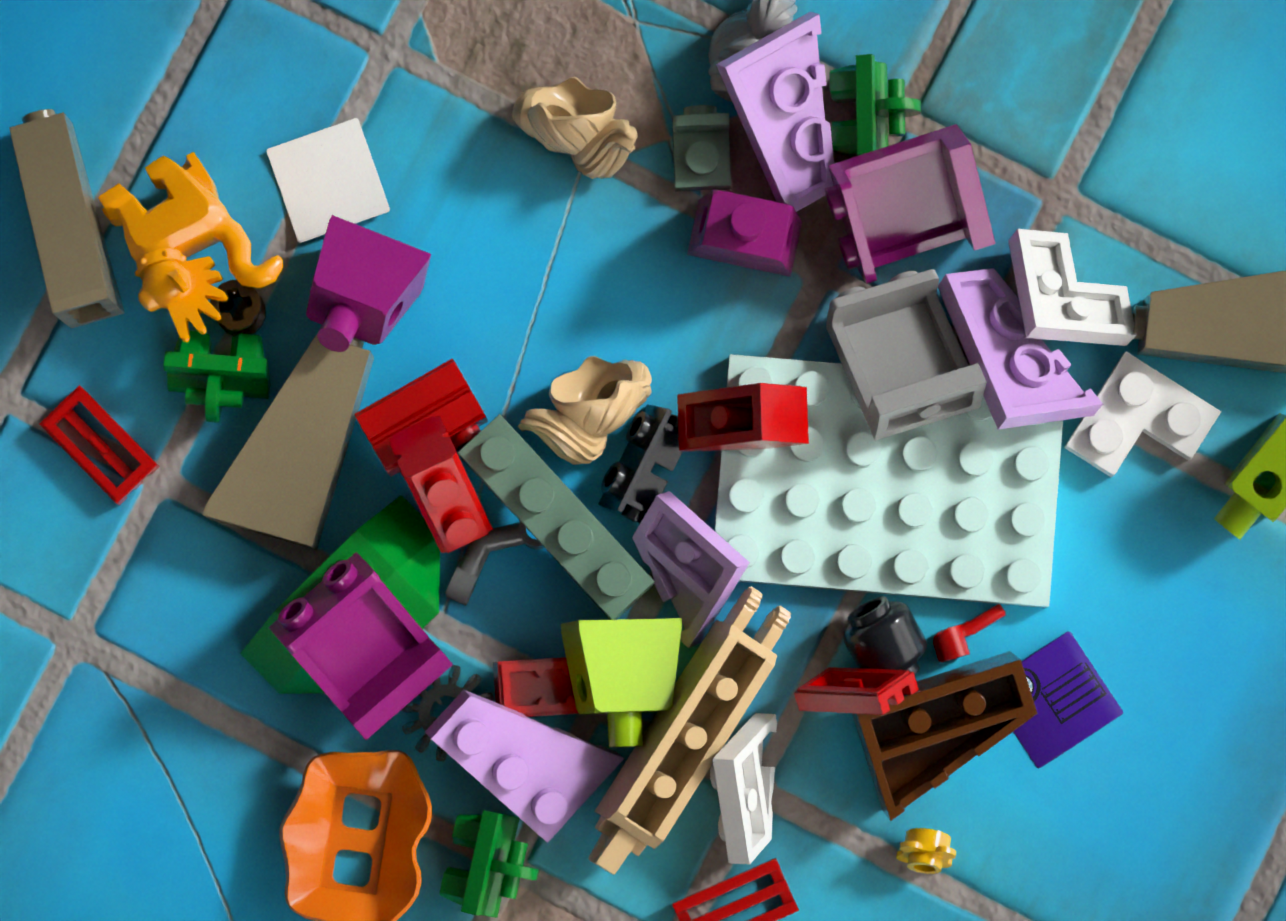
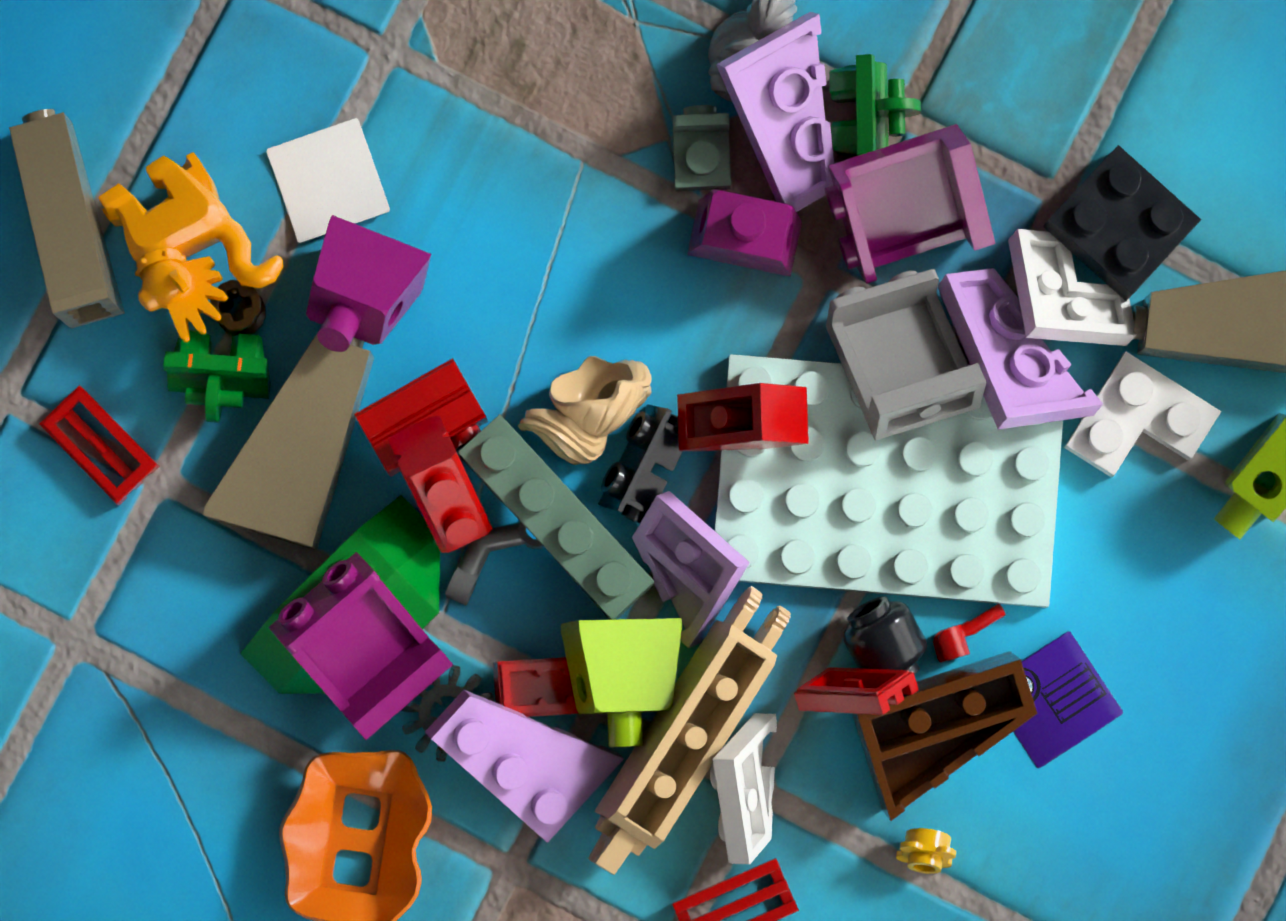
green hips [439,810,539,918] -> none
tan hair [512,77,638,179] -> none
none -> black plate [1043,145,1202,301]

